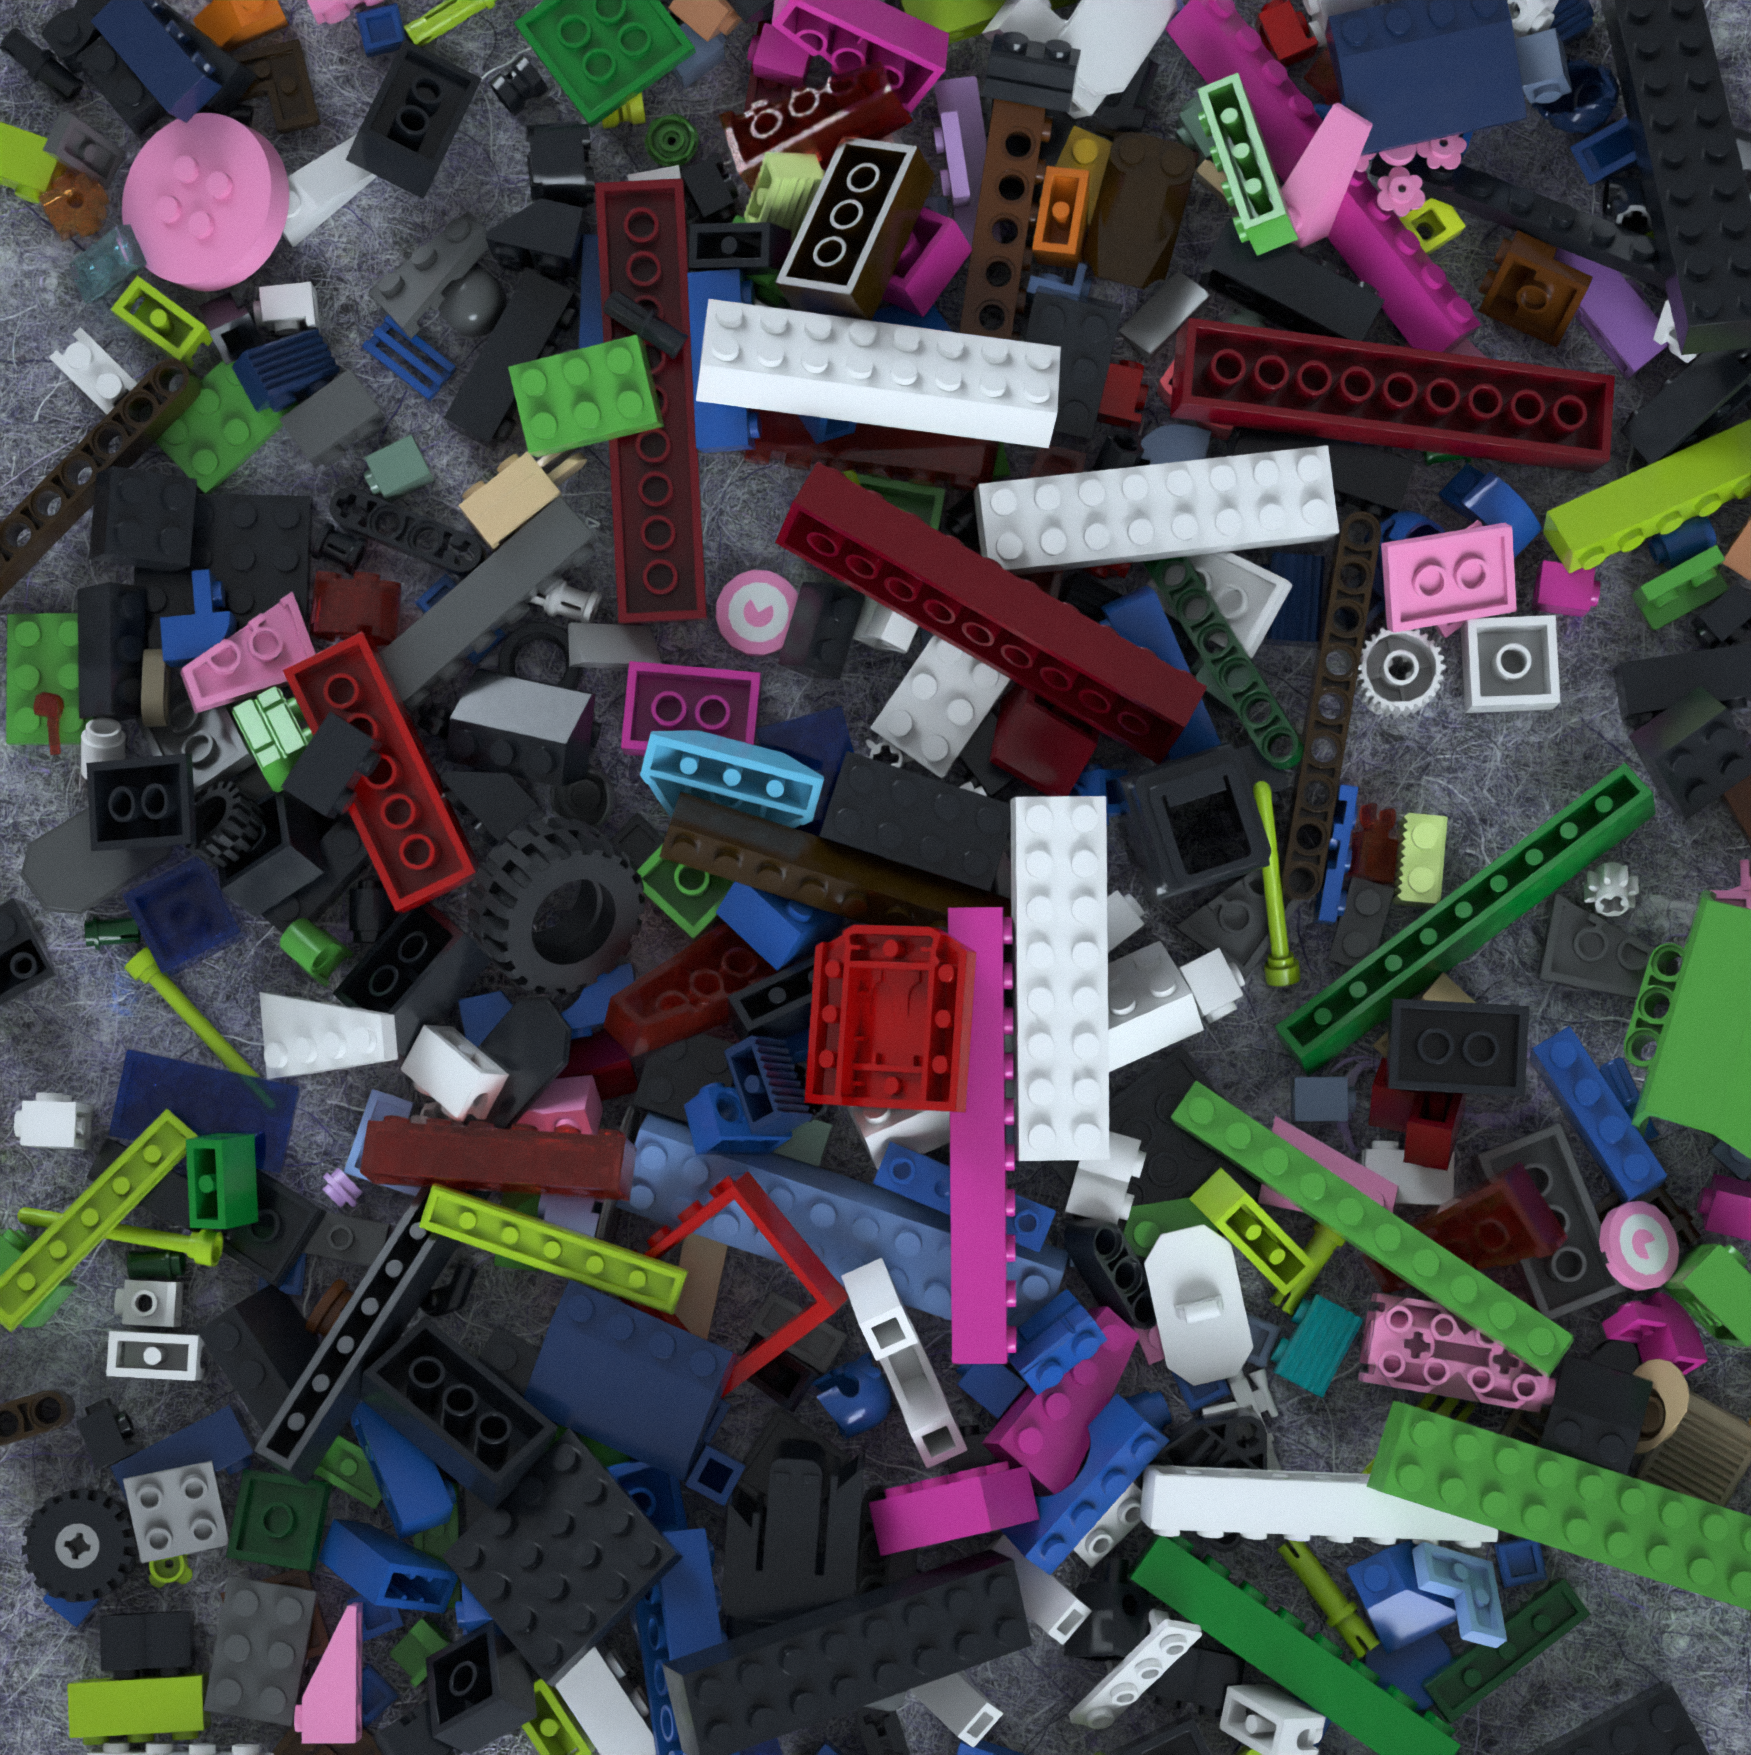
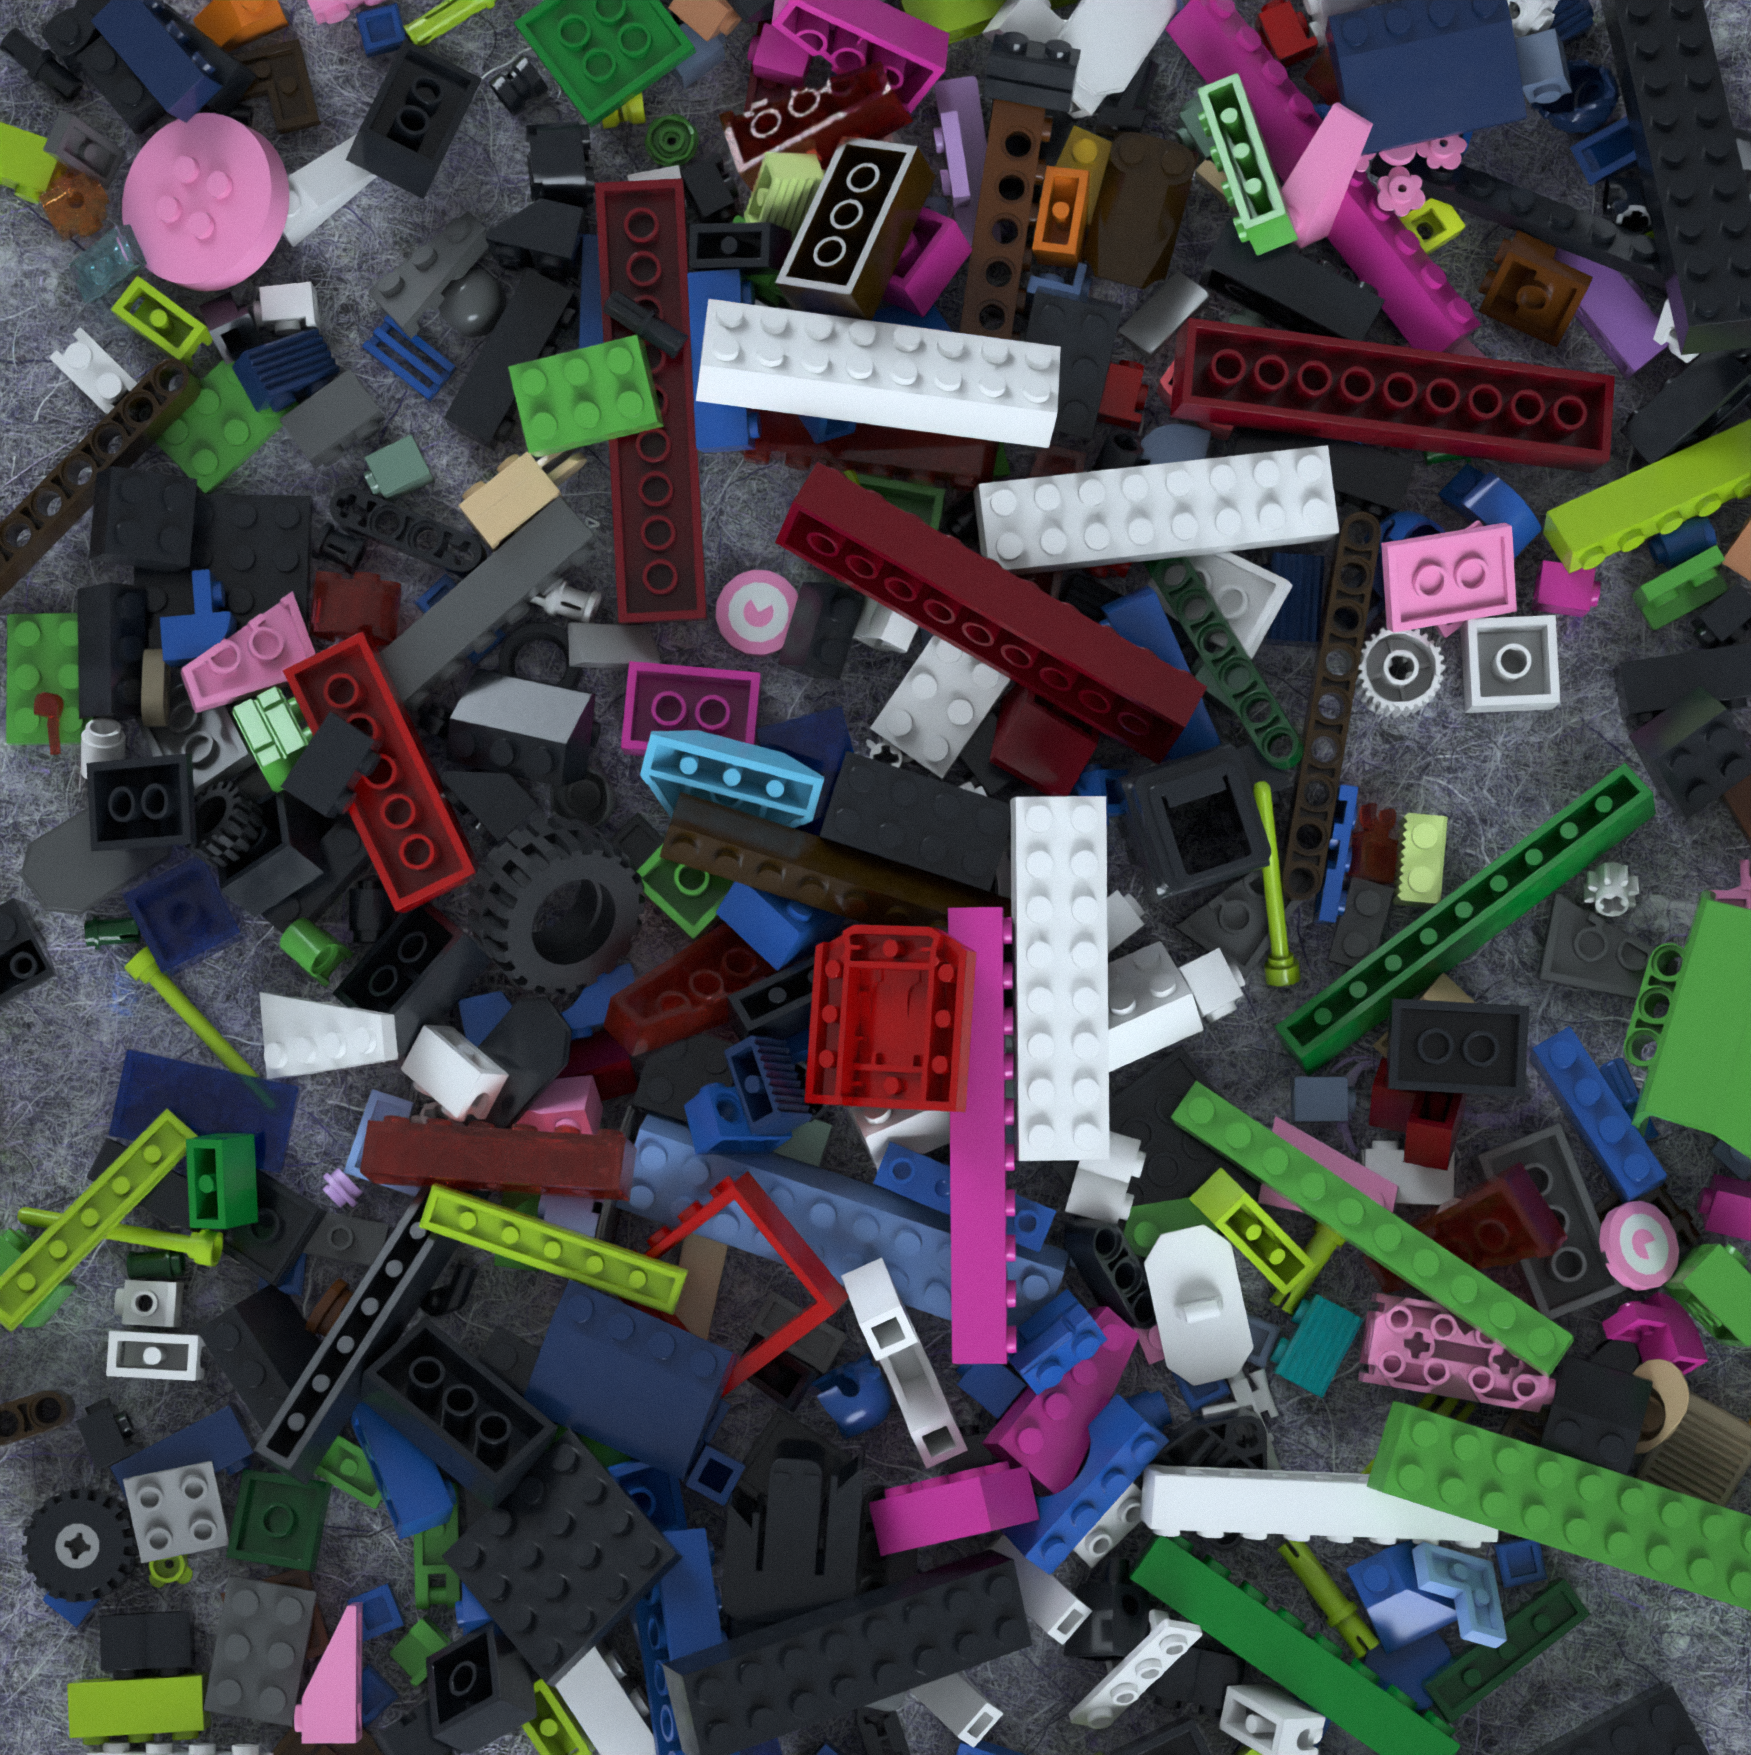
white brick [14,1093,93,1150] -> none
blue slope [318,1518,458,1614] -> none

